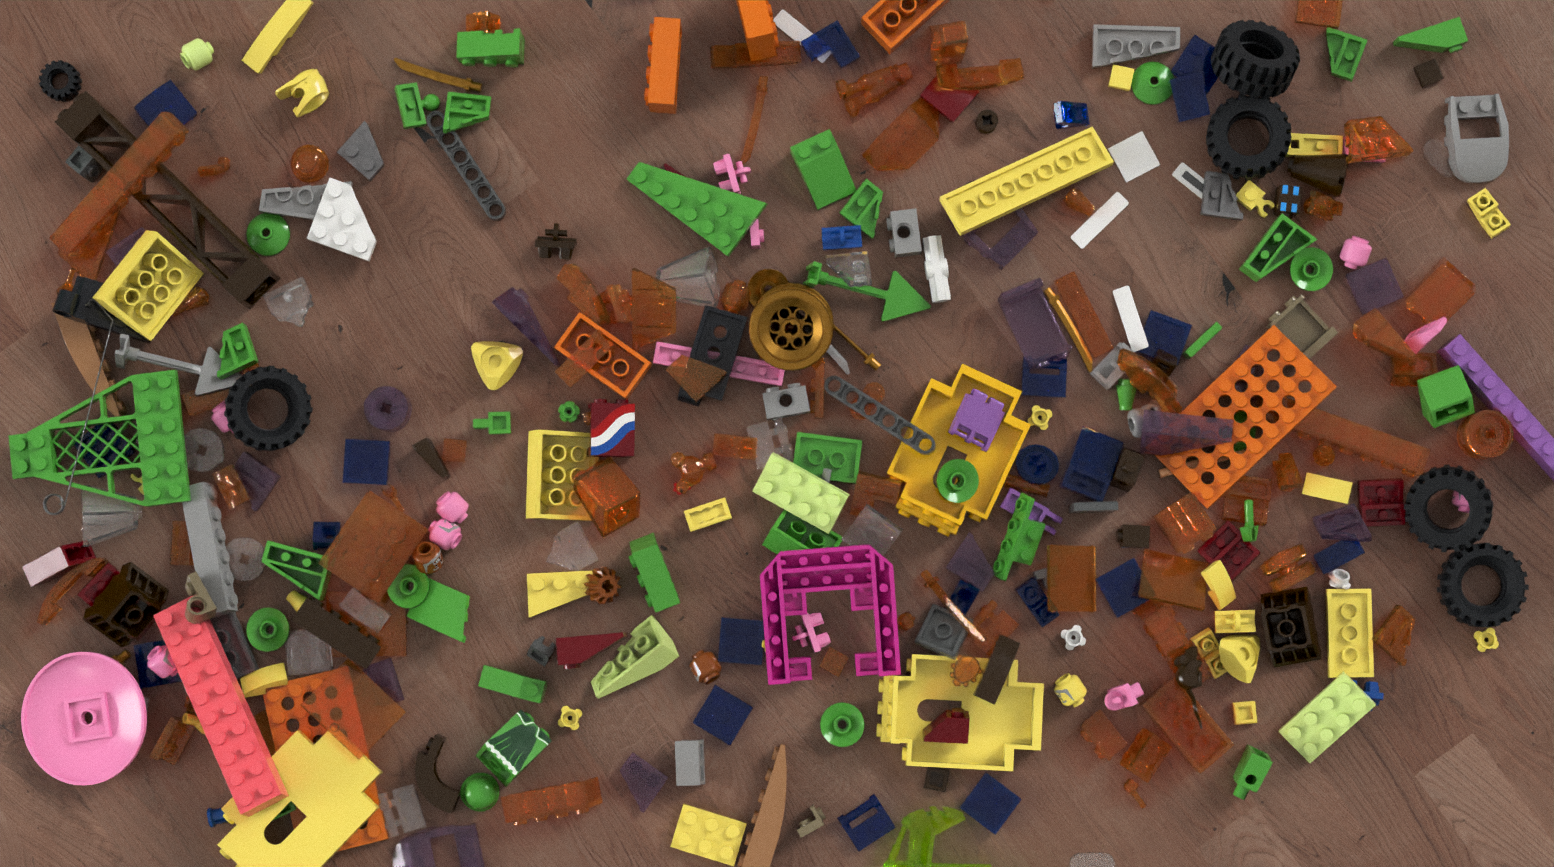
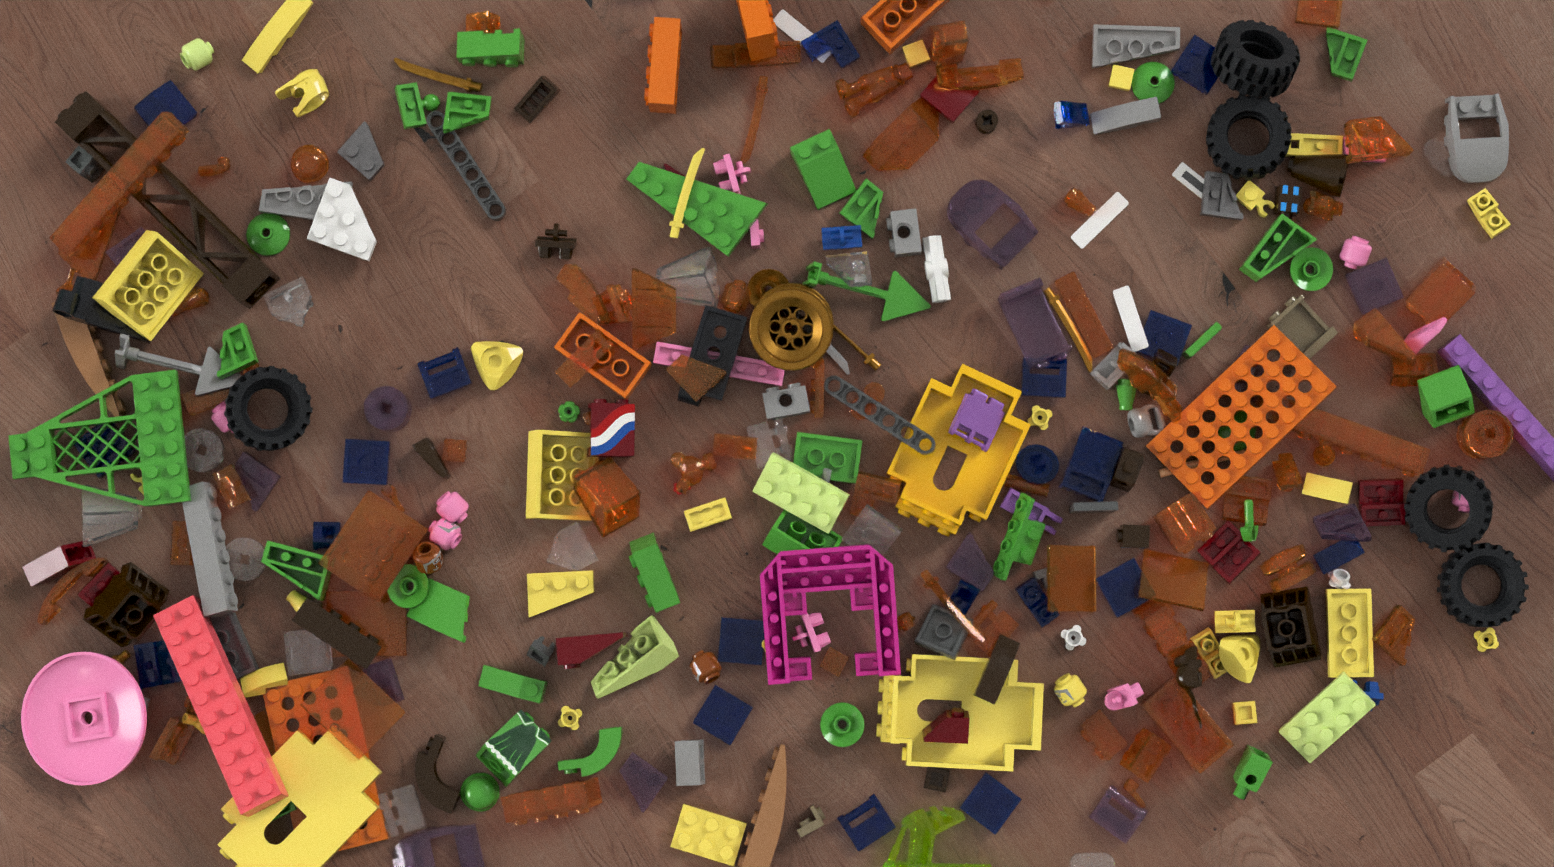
black tyre [39,60,82,102] -> none
flat silver piece [43,299,113,515] -> none
bright pink head [147,645,178,678] -> none
dark tan plate [185,571,217,624] -> none
blue bush [207,808,228,828] -> none
bright green dish [246,608,290,652] -> none
clear slope [339,588,391,633] -> none
bright green plate [473,412,511,435] -> none
clear purple wedge [492,287,561,368] -> none
dark orange gear [583,566,622,604] -> none
bright green dish [936,459,979,503] -> none
light yellow plate [939,126,1114,236] -> none
clear orange piece [949,654,983,687] -> none
white sticker [1108,131,1160,183] -> none
wedge [1140,409,1234,456] -> none
clear blue plate [1169,72,1210,122] -> none
light yellow slope [1201,560,1236,610] -> none
bright green slope [1393,17,1468,54] -> none
dark brown tile [1413,59,1444,88] -> none
none -> clear blue plate [417,347,472,399]
none -> dark brown slope [514,76,560,123]
none -> bright green arch [558,726,623,777]
none -> light yellow sword [669,148,705,239]
none -> light yellow tile [902,40,930,68]
none -> plate [1089,785,1148,844]
none -> light grey slope [1090,97,1161,135]

